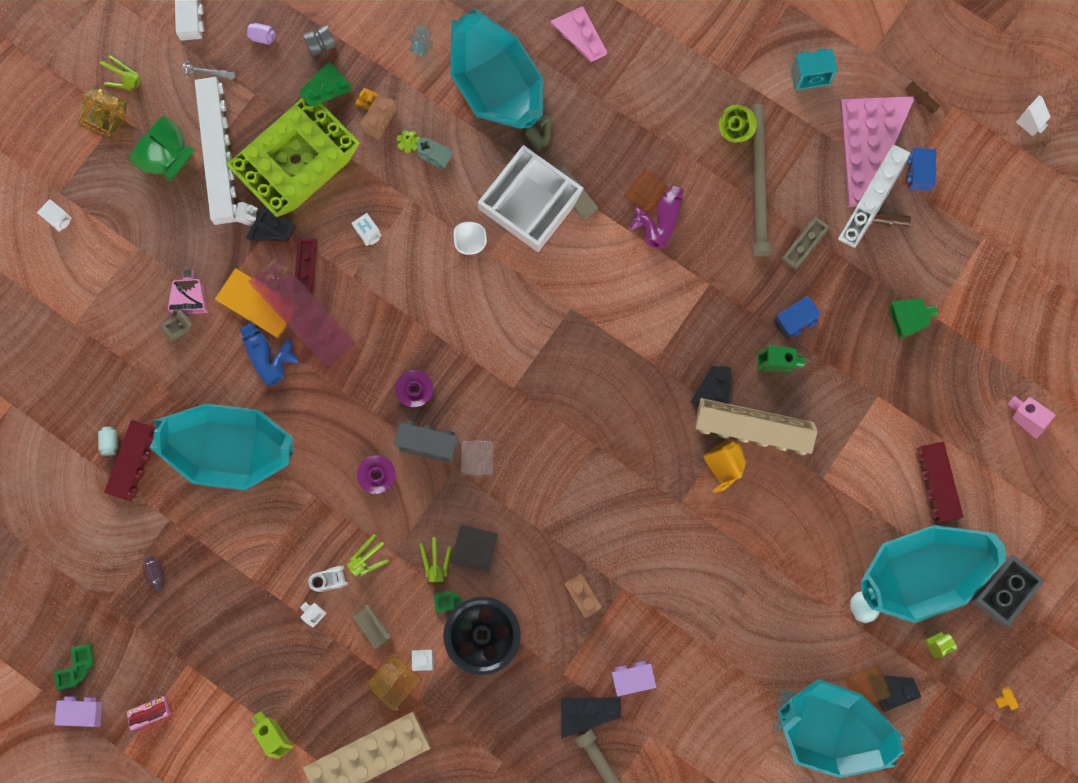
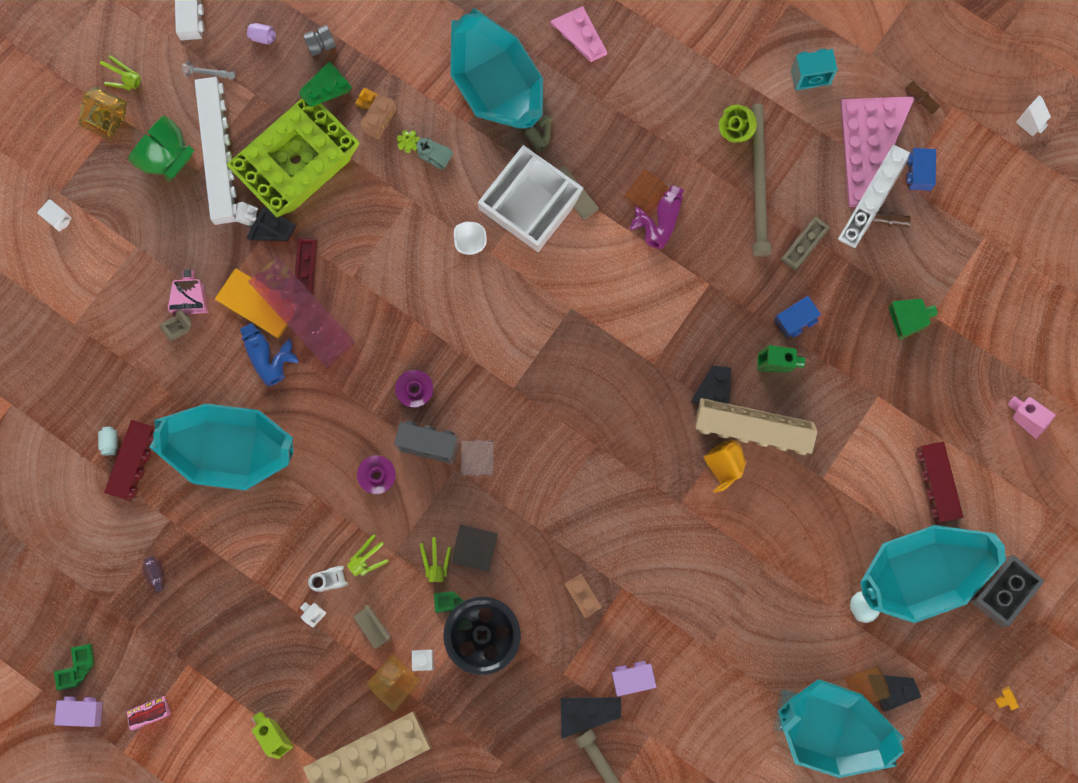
white brick [351,213,381,246] -> none
clear light blue hips [408,25,433,57] -> none
lime leg [925,632,957,658] -> none

